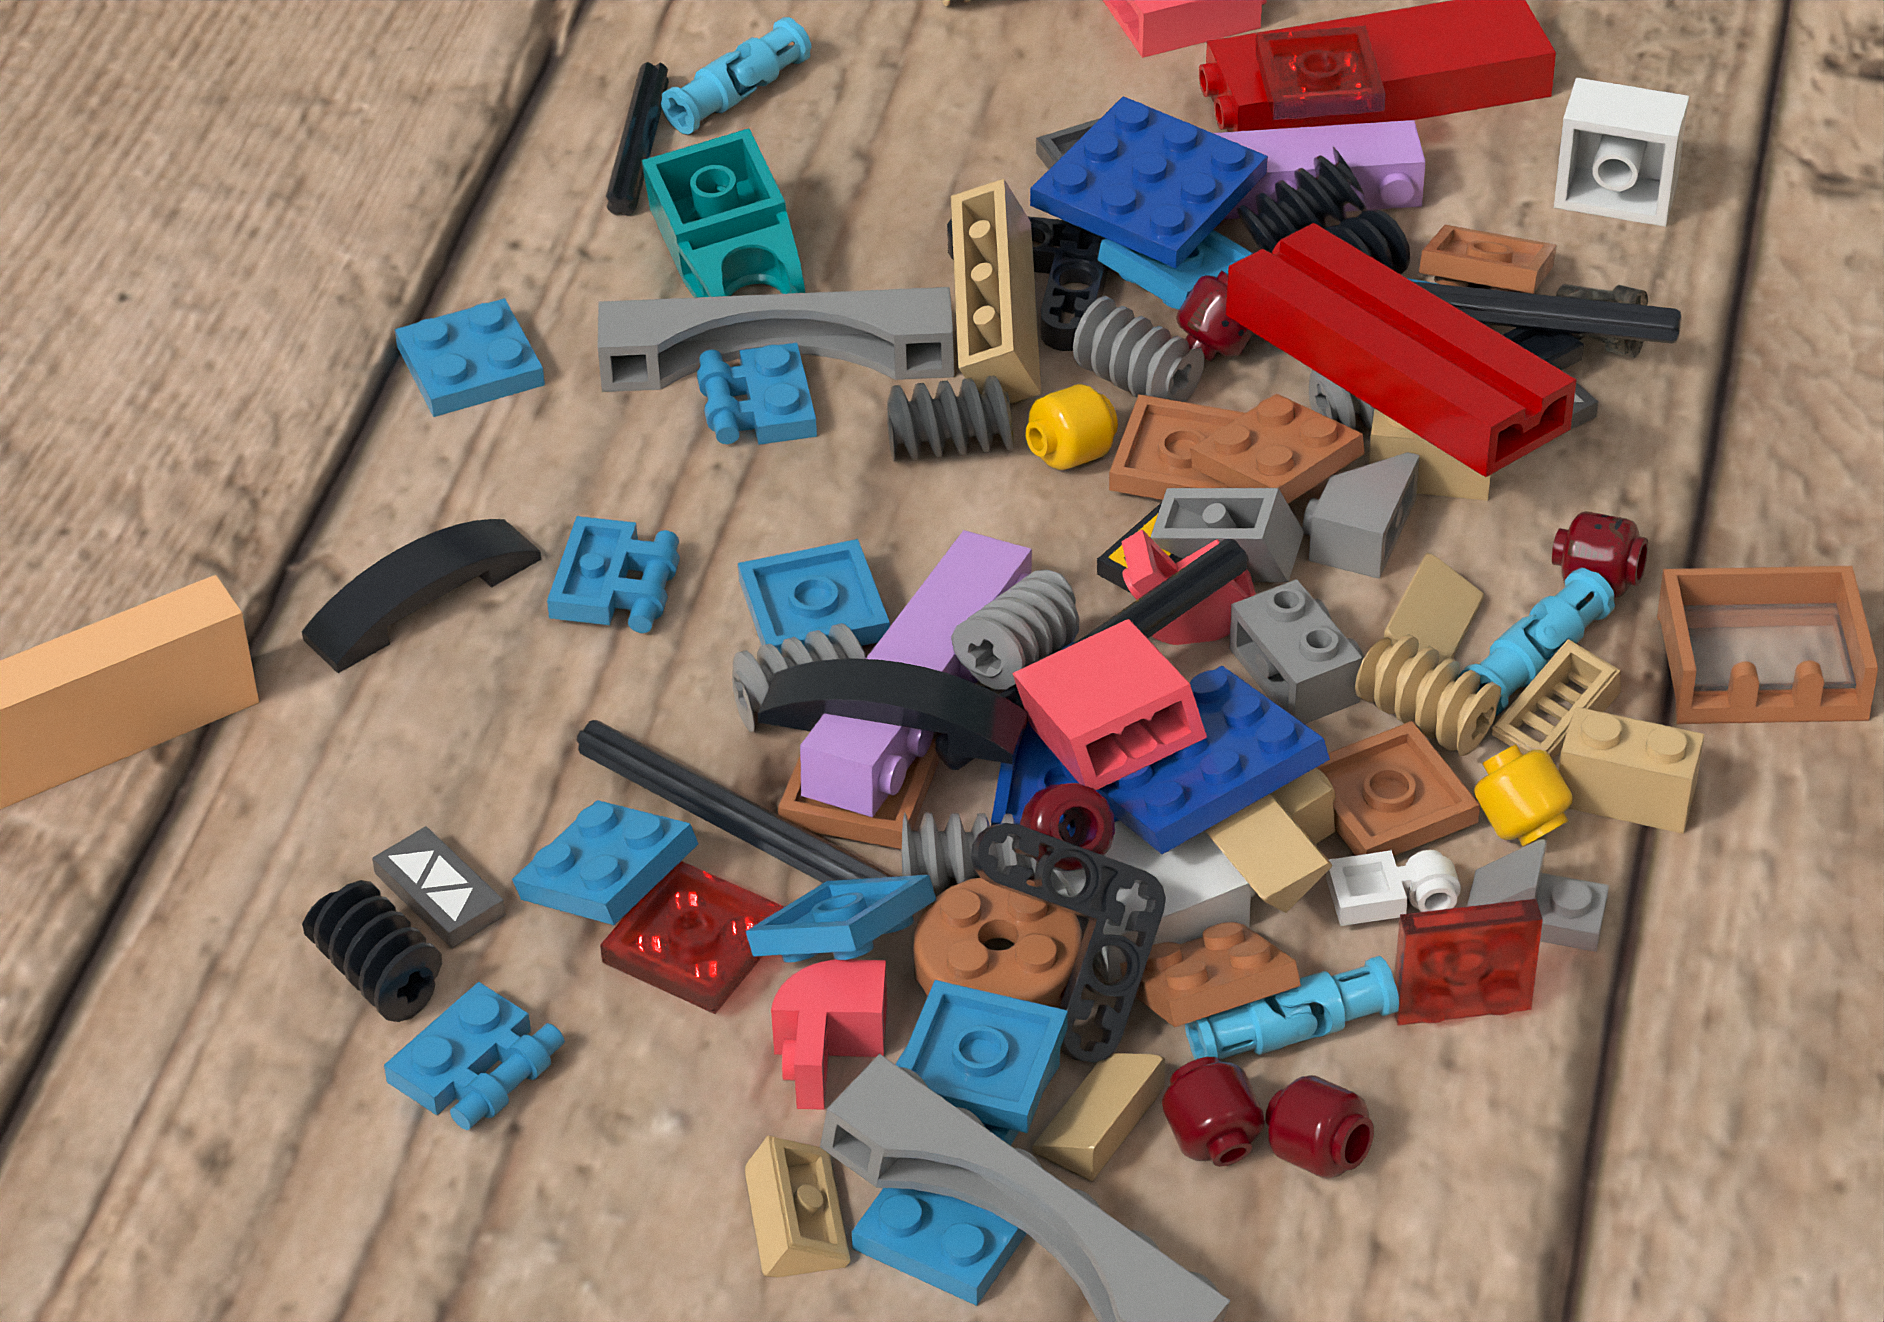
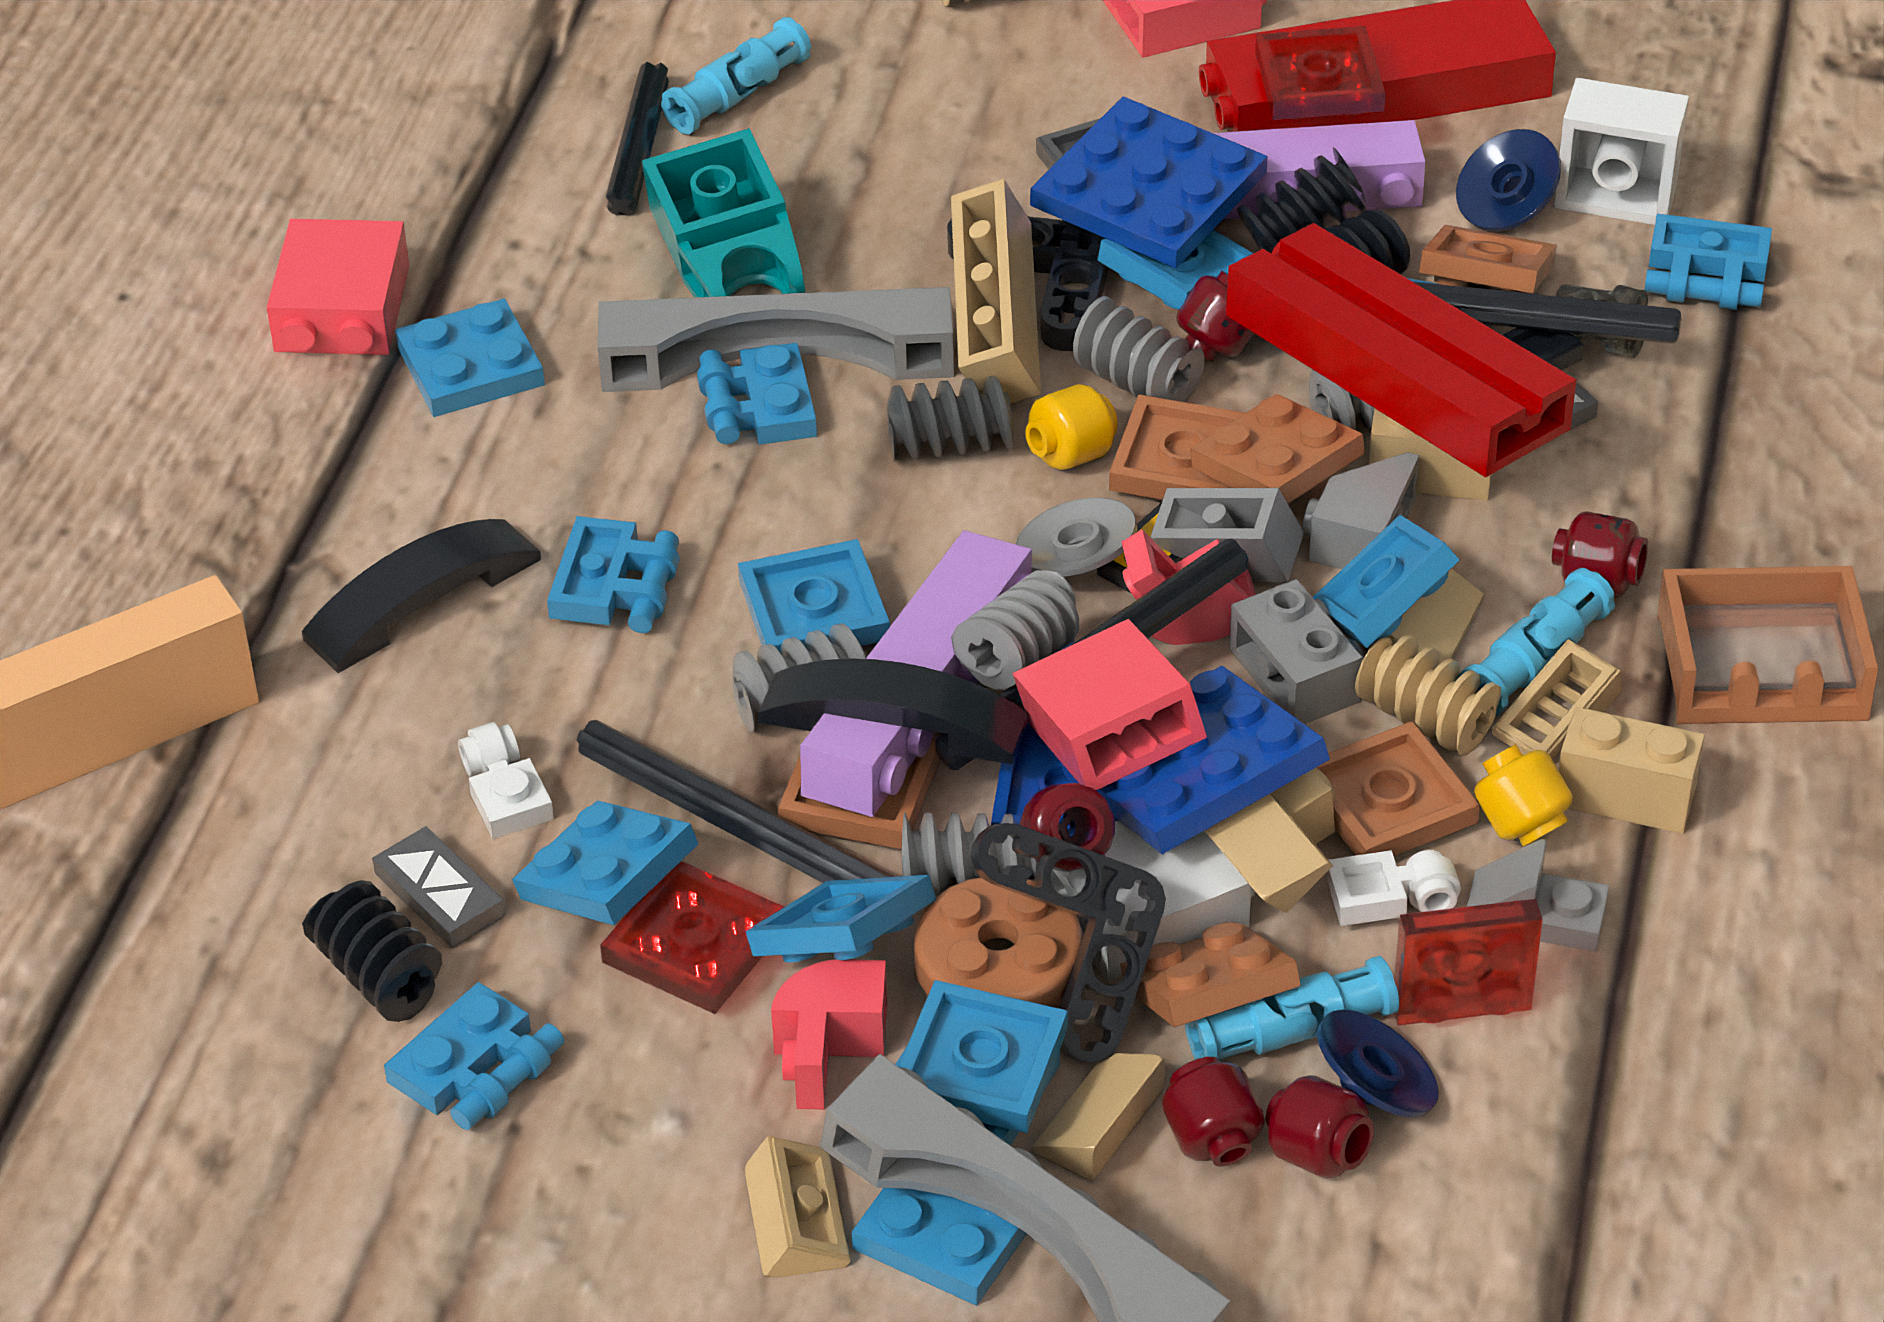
none -> coral brick [267,219,410,355]
none -> white plate [458,722,554,839]
none -> light grey dish [1016,497,1137,577]
none -> dark azure plate [1313,515,1460,648]
none -> dark blue dish [1317,1010,1439,1118]
none -> dark blue dish [1456,129,1561,232]
none -> dark azure plate [1644,213,1772,310]

